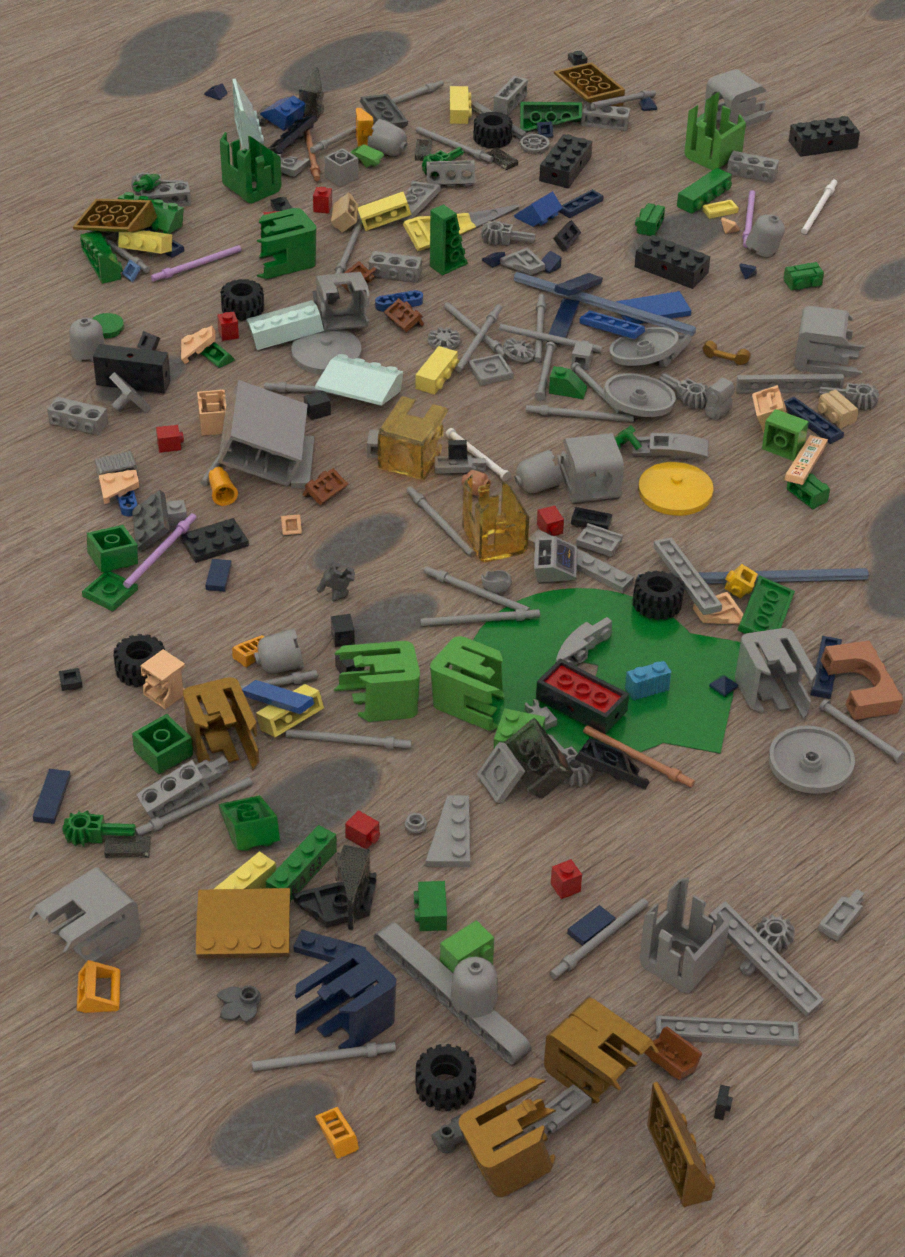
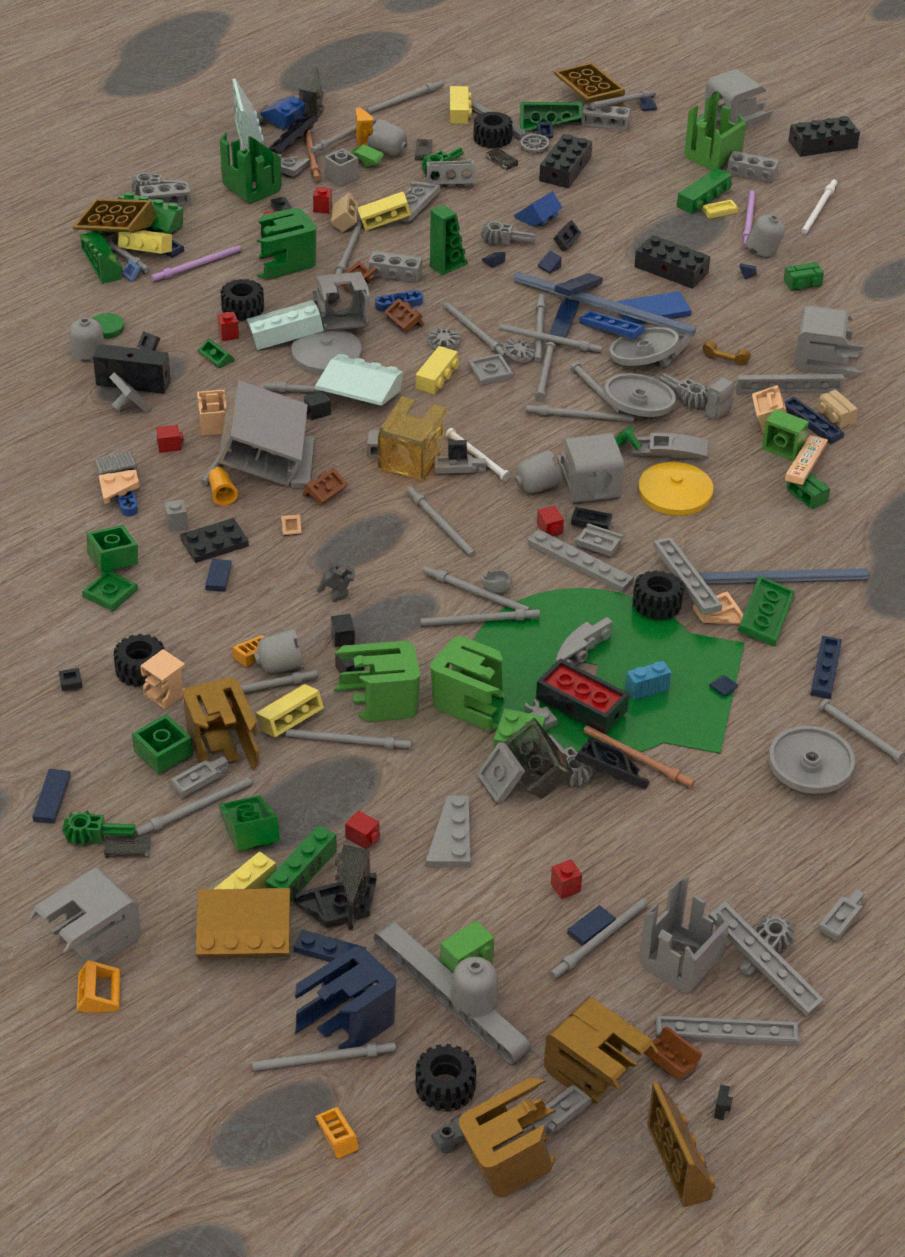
light grey brick [47,397,108,435] -> none
lavender bar [123,513,197,588] -> none
dark grey plate [132,490,170,552] -> none
green arm [133,174,161,192] -> none
light grey brick [136,760,210,819] -> none
light nougat wing [181,326,215,364] -> none
dark blue slope [204,83,227,100] -> none
dark grey plate [217,985,261,1022] -> none
blue tile [242,680,314,714] -> none
dark grey plate [360,94,408,128] -> none
light yellow plate [403,205,519,251] -> none
light grey plate [405,813,427,833] -> none
green piece [414,881,447,931] -> none
light grey bar [416,126,493,162] -> none
light grey bar [455,304,502,372] -> none
nougat head [462,470,491,497] -> none
clear yellow piece [462,475,530,562] -> none
light grey brick [493,76,528,115] -> none
light grey wing [500,248,545,275] -> none
light grey slope [534,536,577,583] -> none
green slope [549,366,587,400] -> none
dark blue tile [558,189,604,218] -> none
black plate [568,51,588,66] -> none
light grey brick [571,341,594,370] -> none
green brick [635,203,665,236] -> none
light nougat slope [721,217,740,234] -> none
yellow brick [724,564,758,599] -> none
light grey piece [735,628,817,720] -> none
light grey gear [819,382,879,411] -> none
nougat arch [821,641,903,720] -> none

